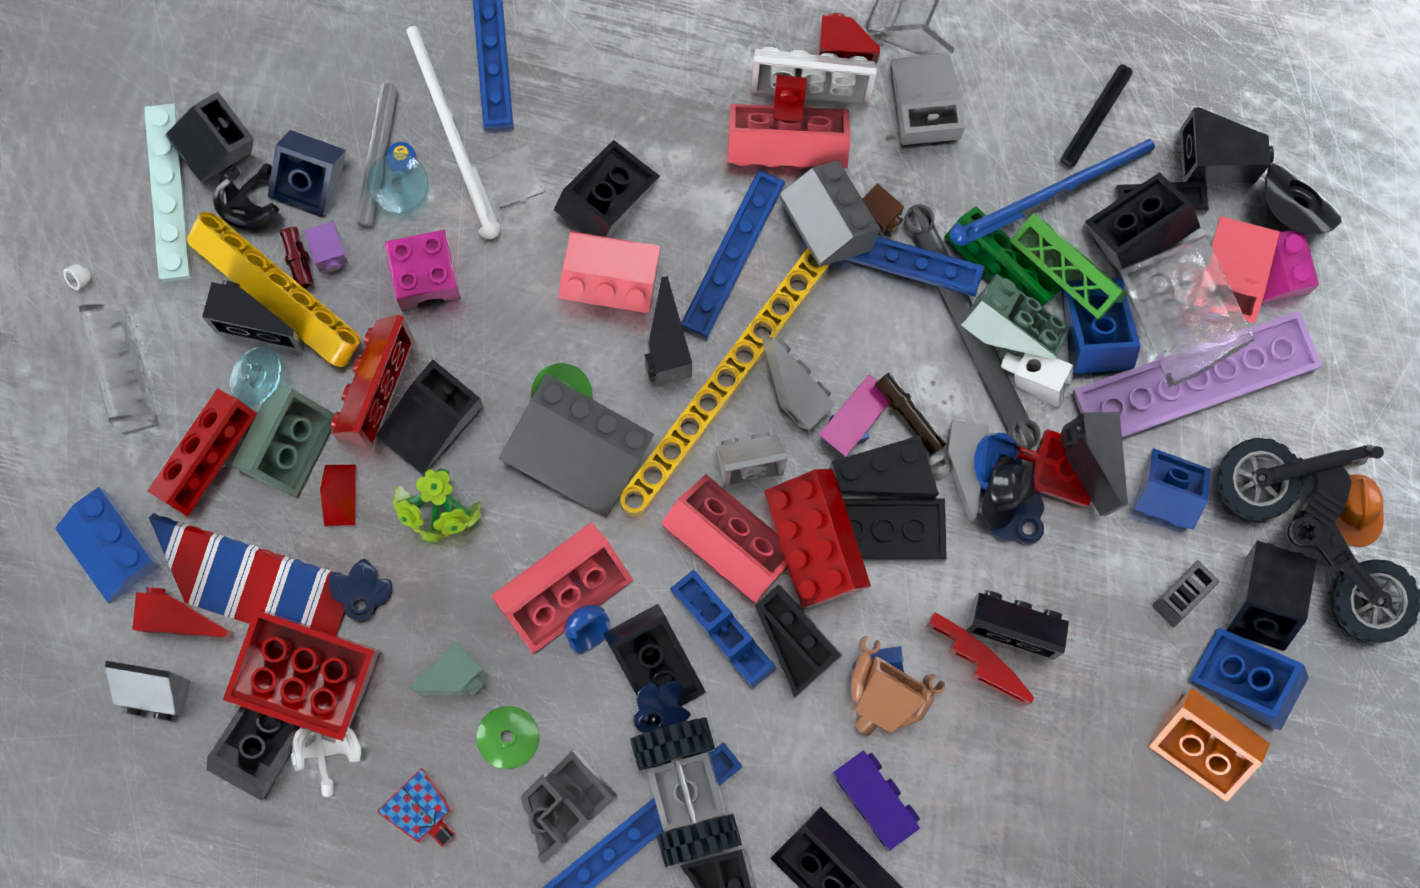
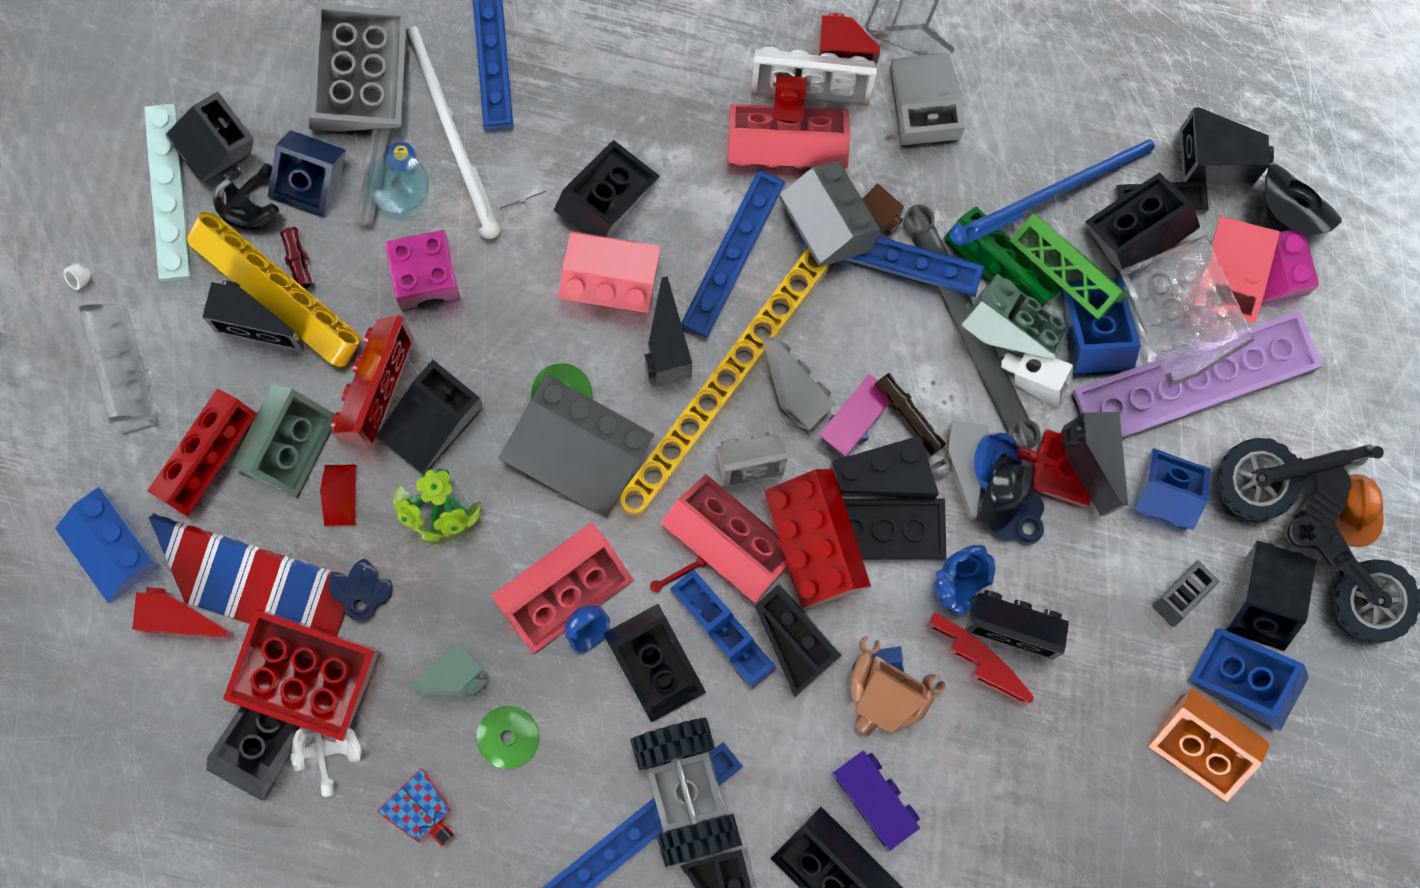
slope [105,661,190,721] -> none
clear light blue dish [230,347,281,406] -> none
medium lavender brick [304,221,348,272] -> none
dark grey slope [521,749,617,863] -> none
dark blue plate [633,681,691,733] -> none
black axle [1061,64,1133,166] -> none
none -> light grey slope [309,3,407,132]
none -> red hinge [650,557,708,593]
none -> blue hair [933,545,996,615]

